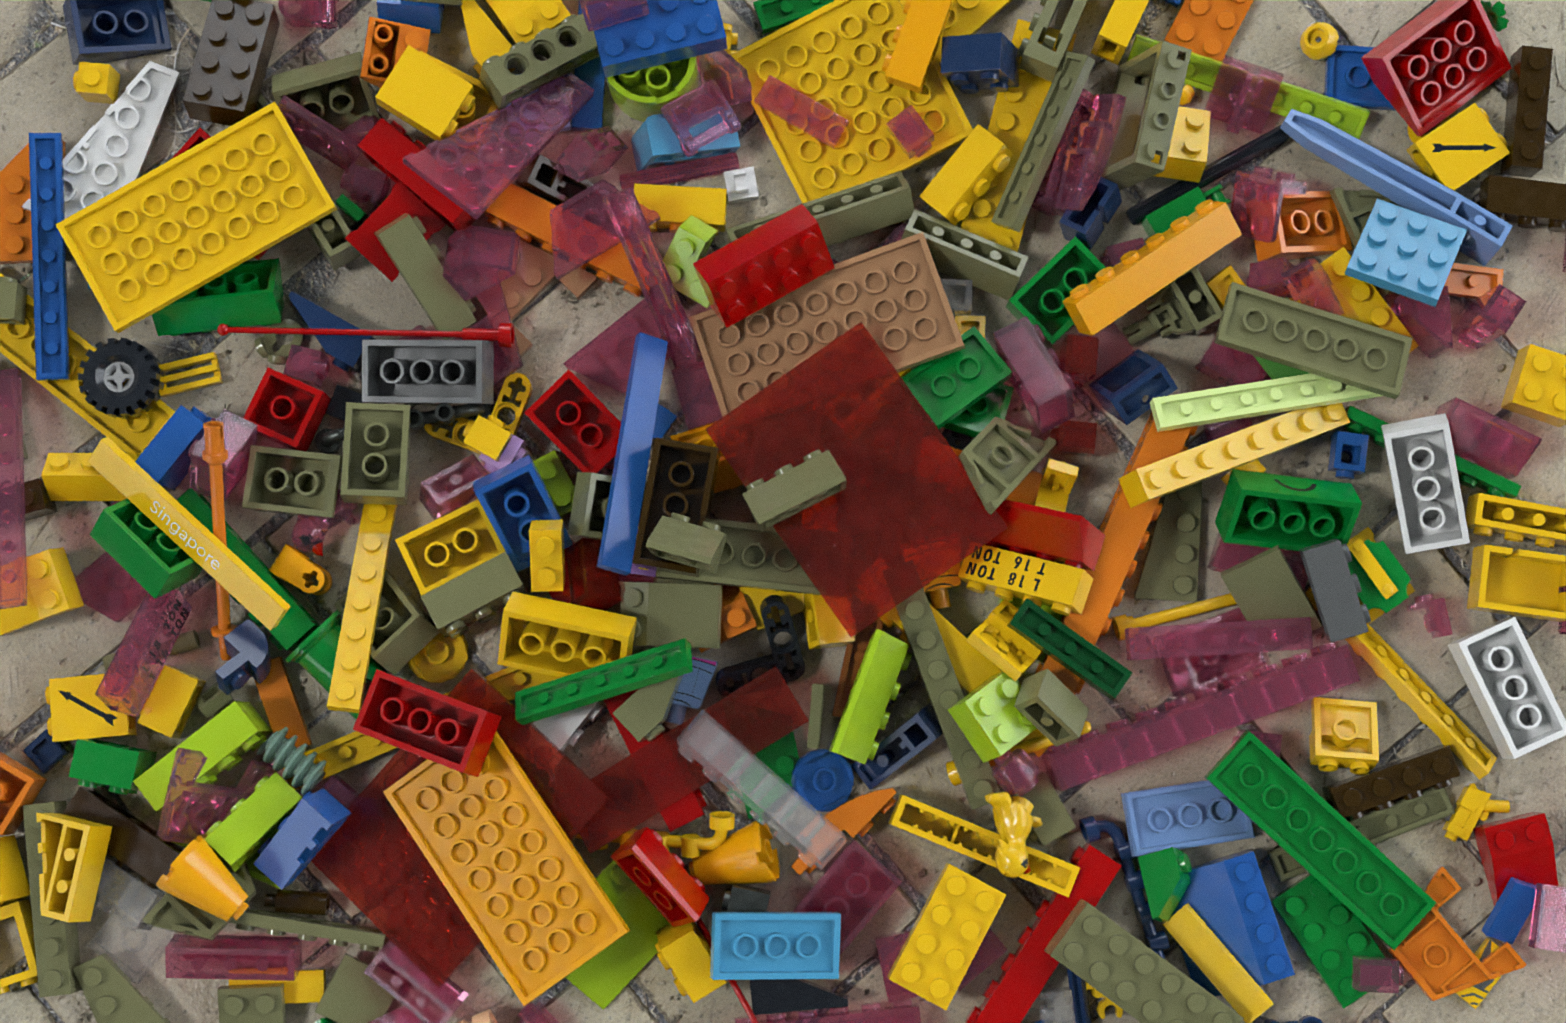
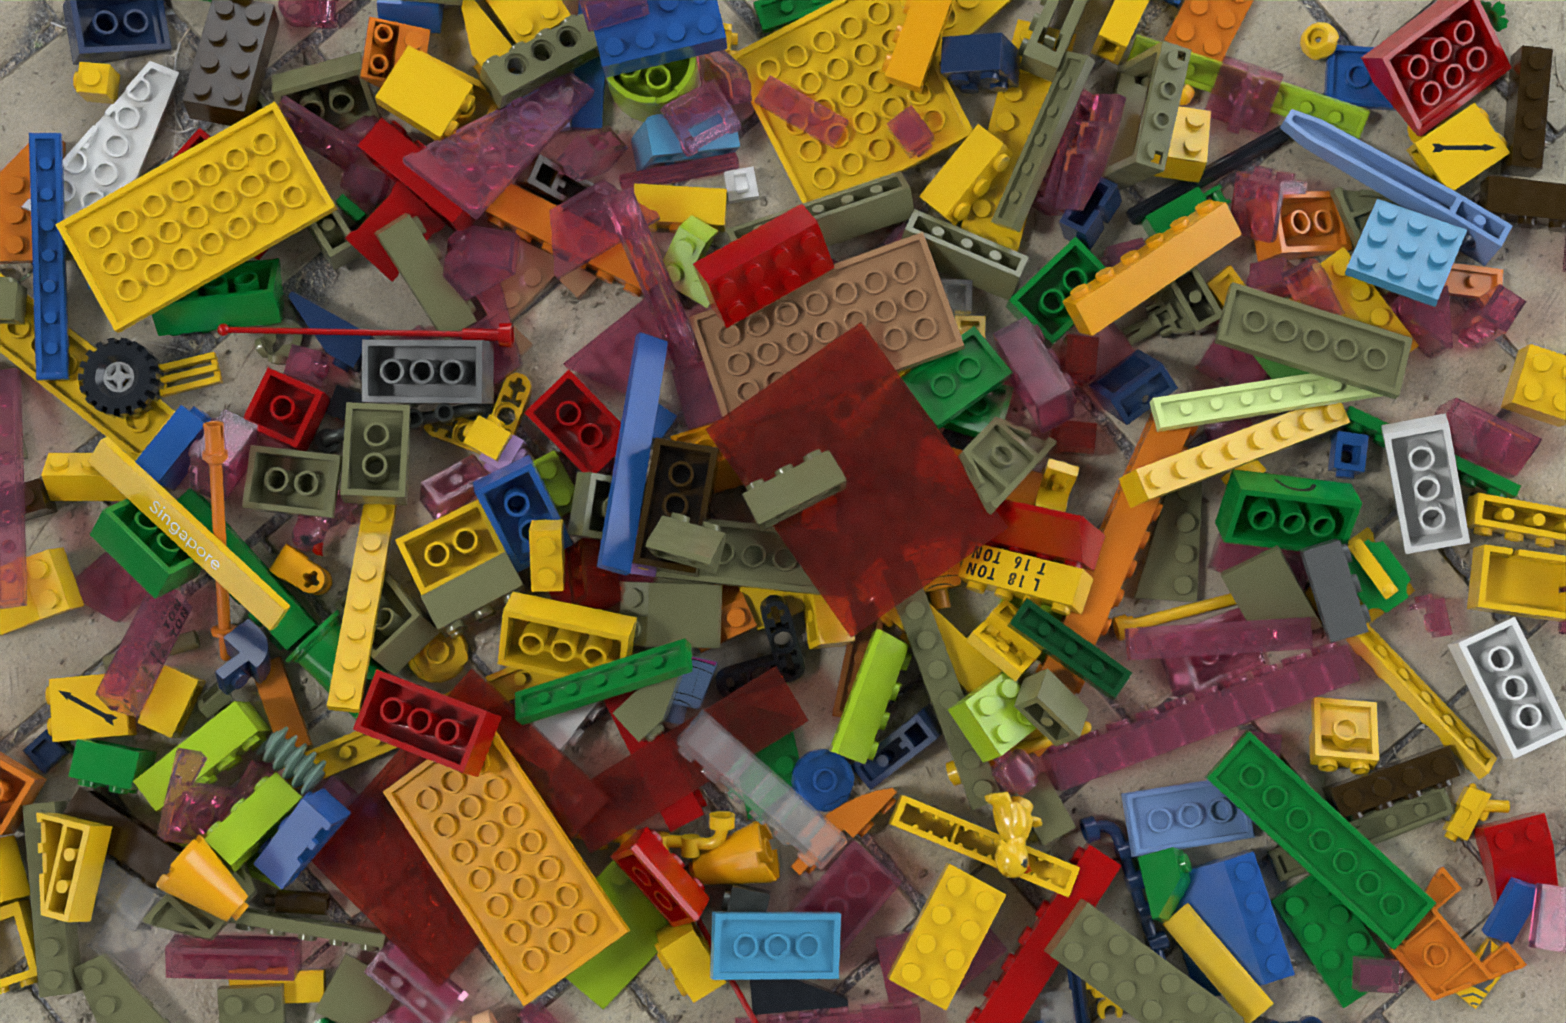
olive tile [806,684,825,749] -> none

